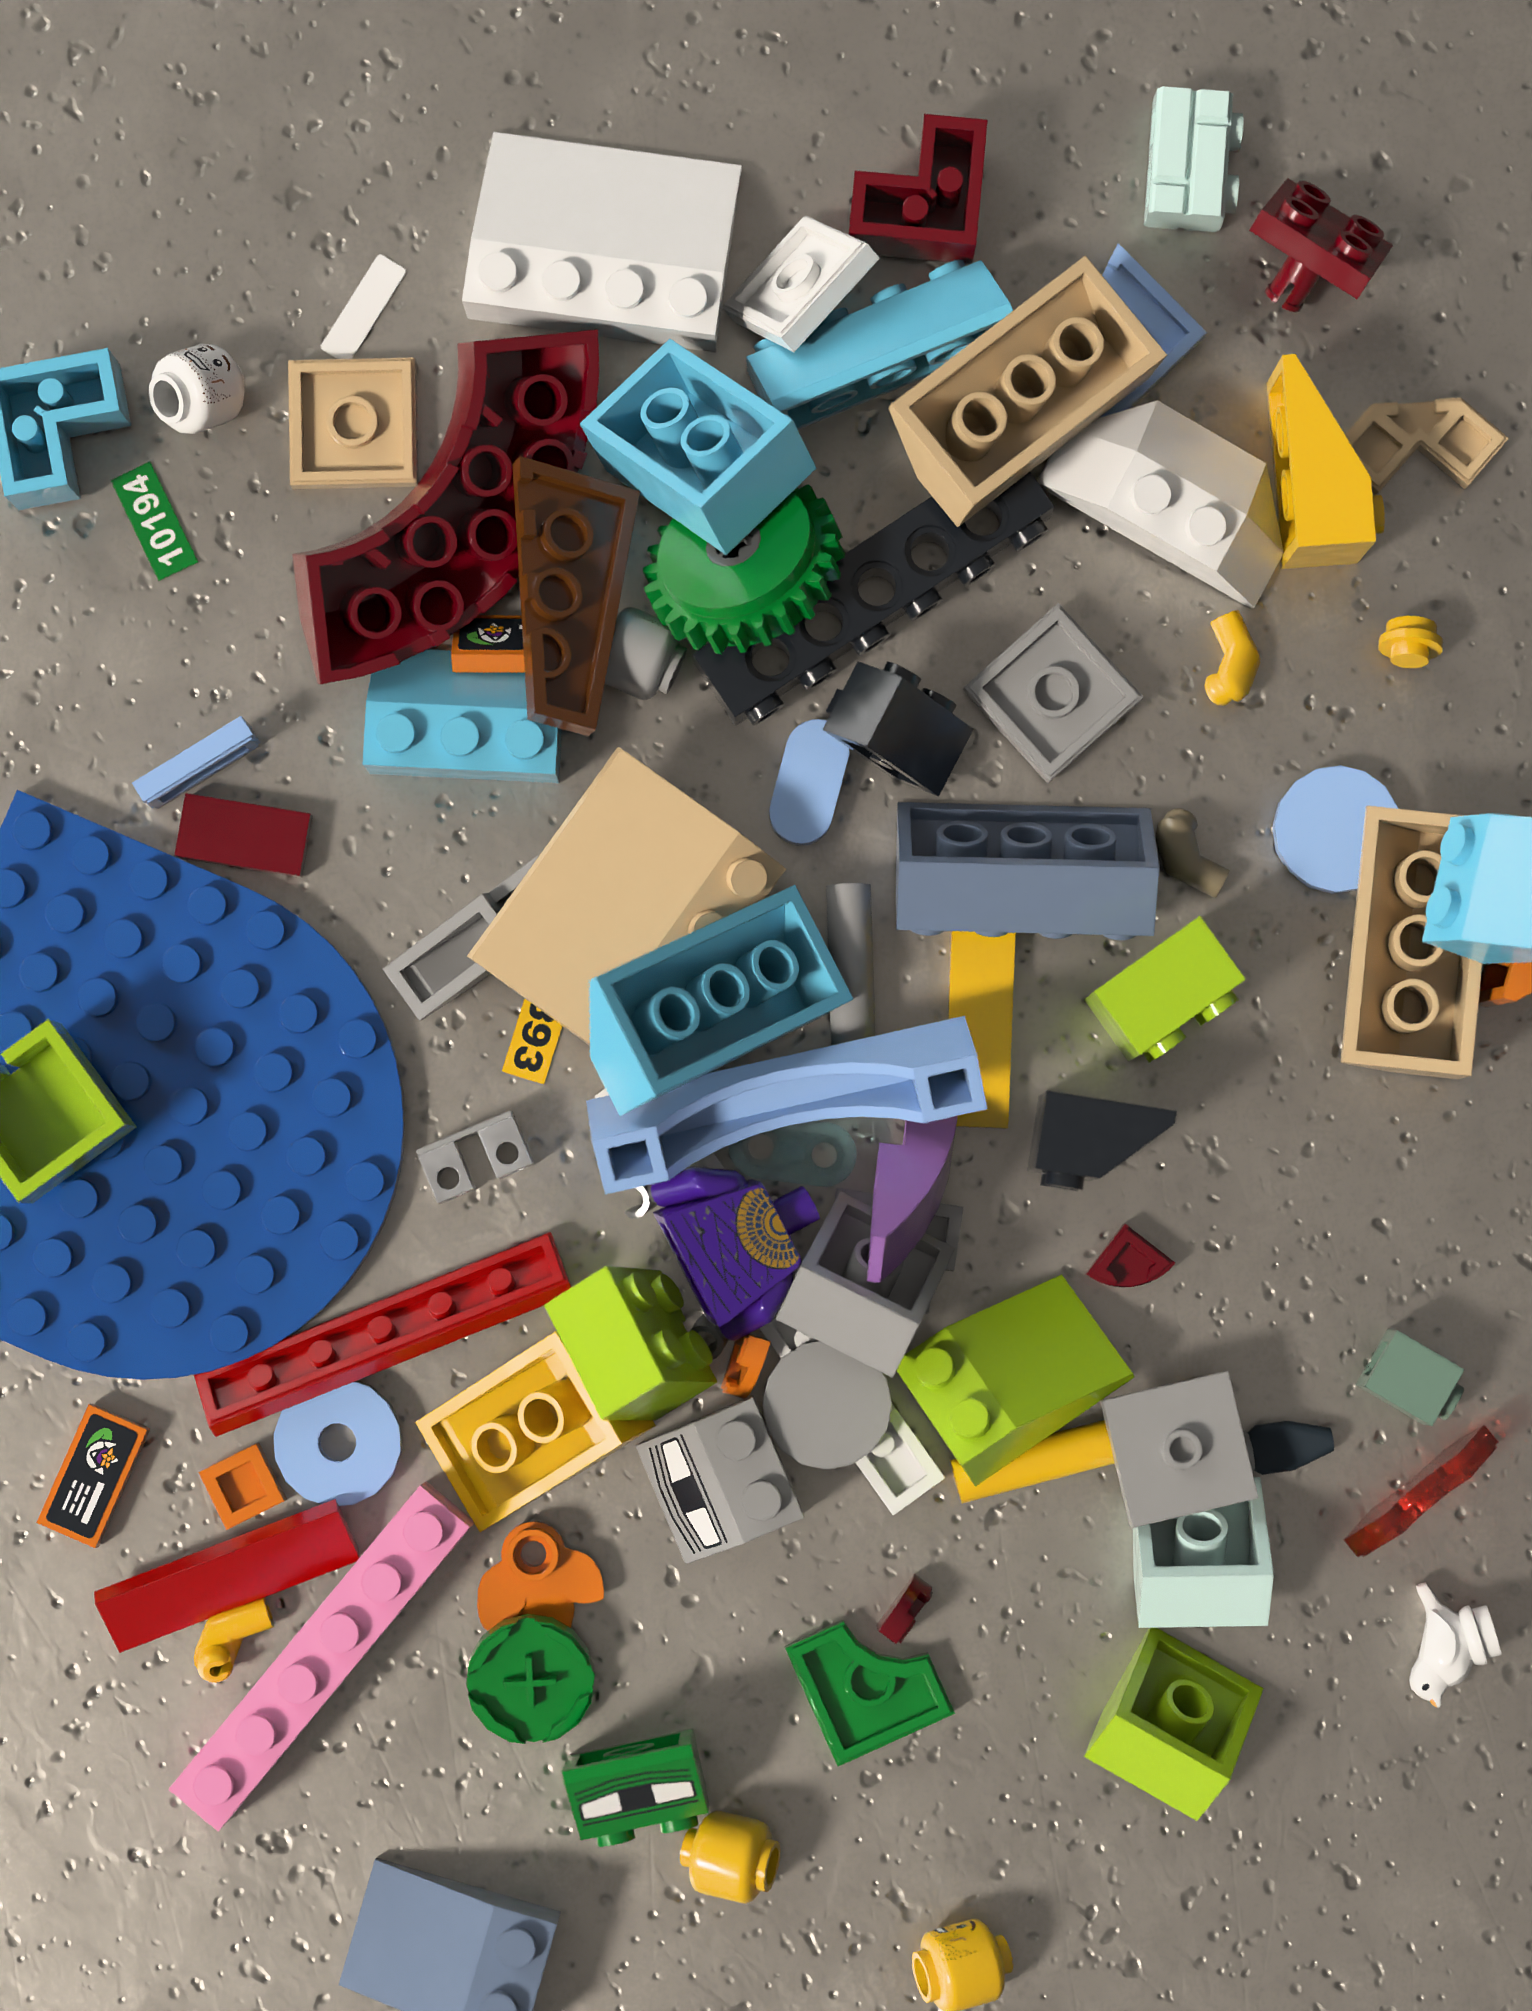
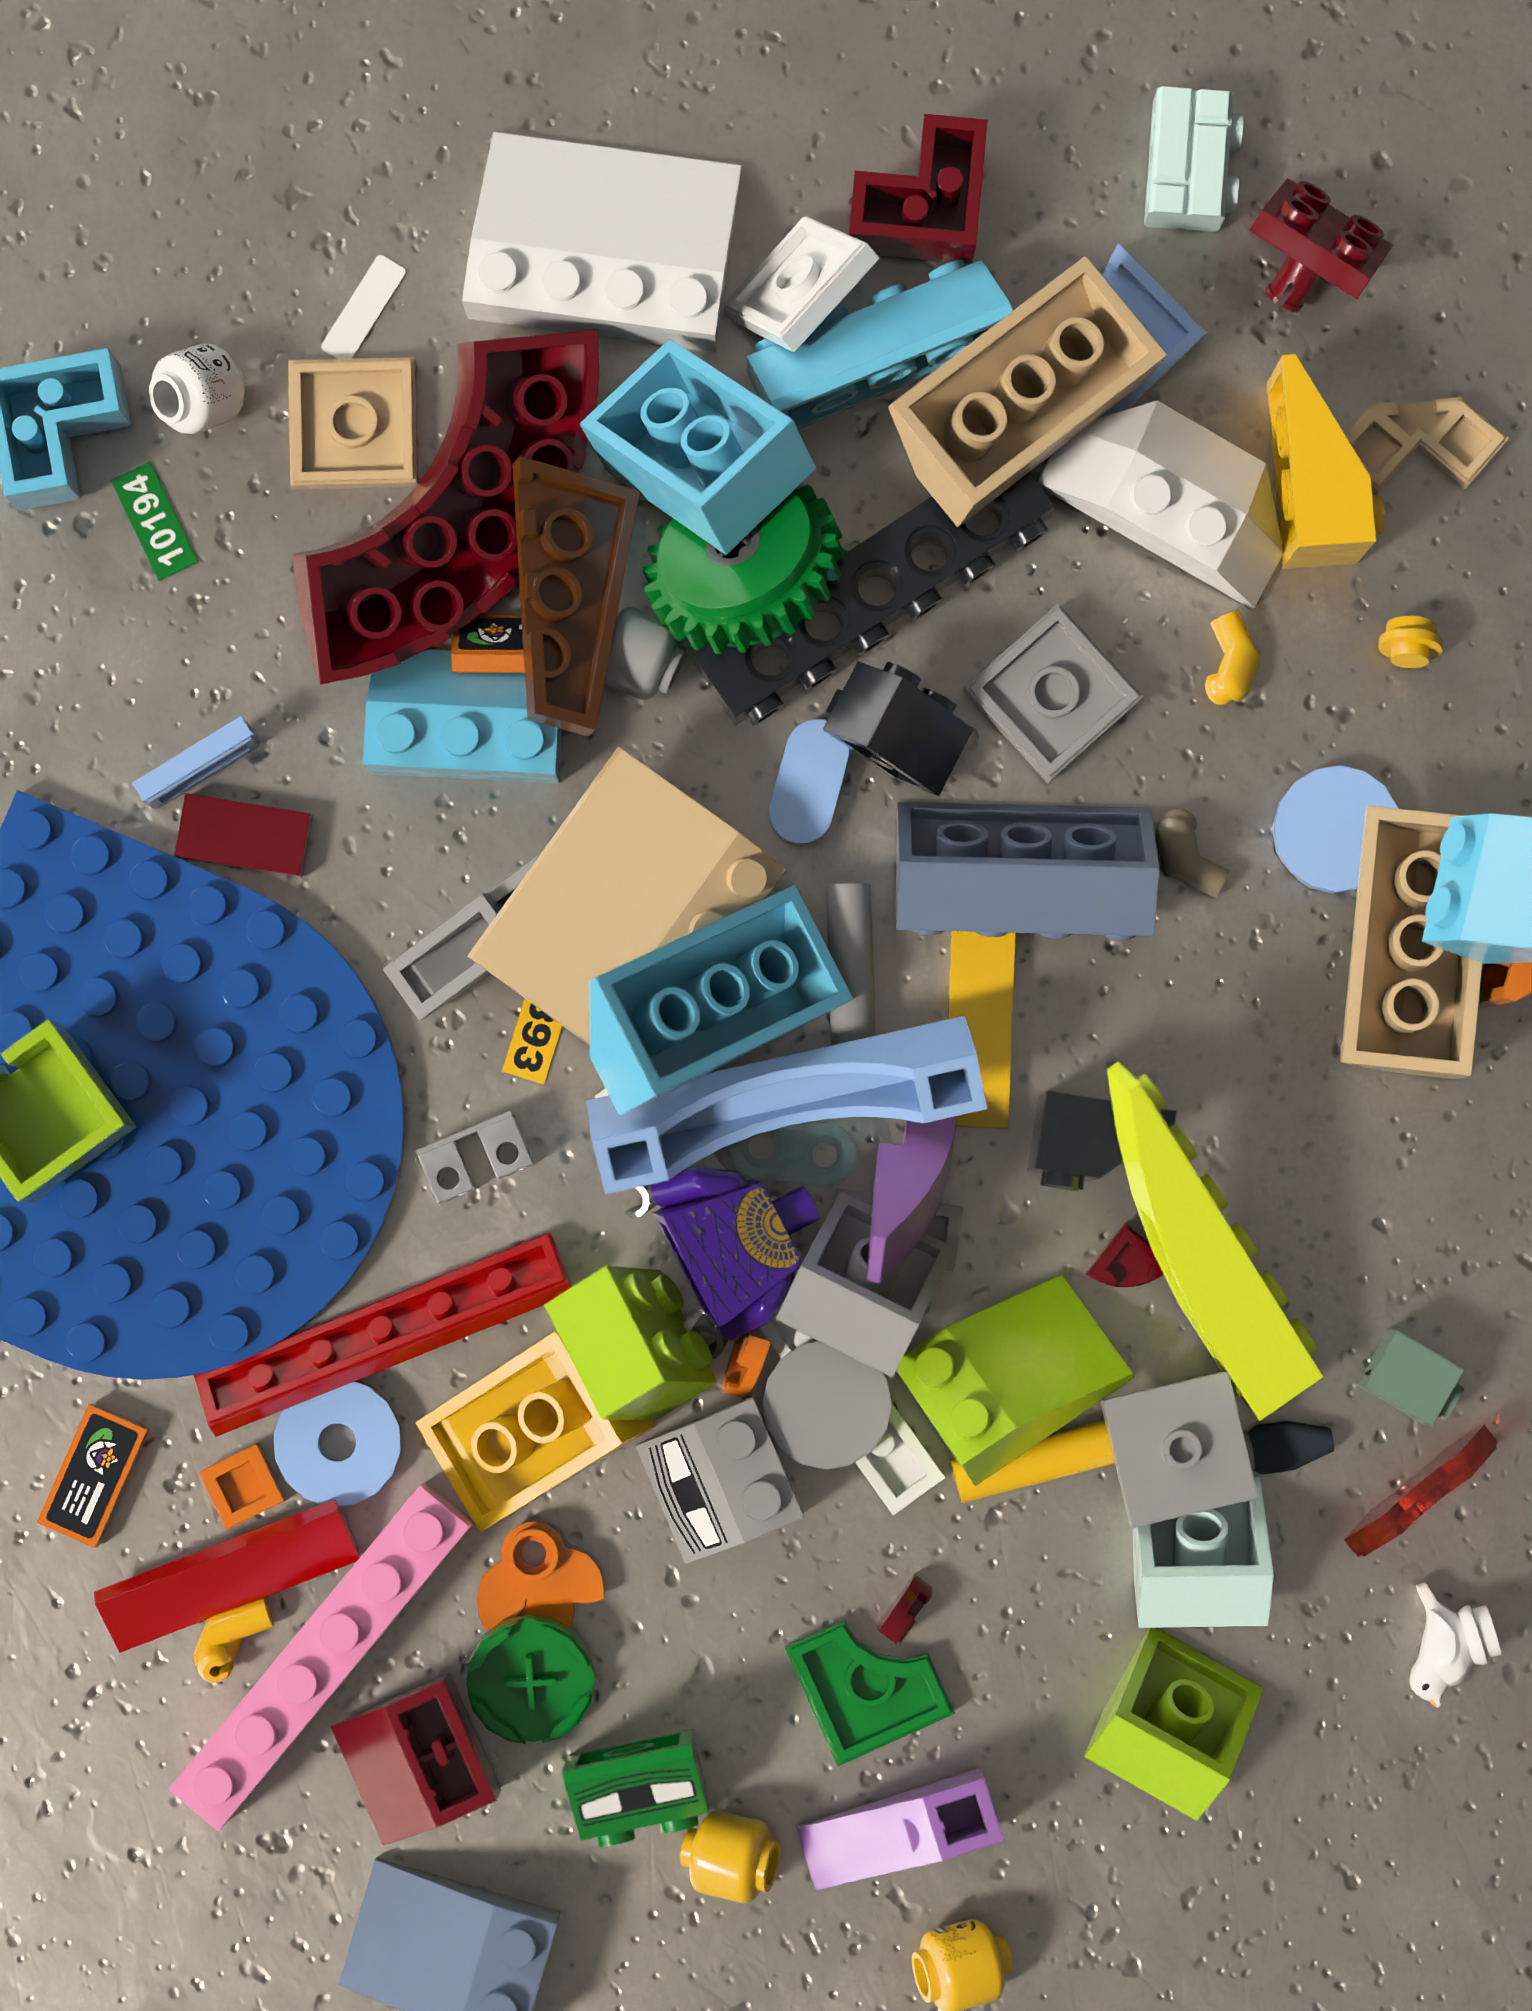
lime piece [1084,916,1246,1063] -> none
none -> dark red slope [331,1672,502,1846]
none -> slope [796,1768,1004,1890]
none -> neon yellow slope [1107,1062,1323,1421]

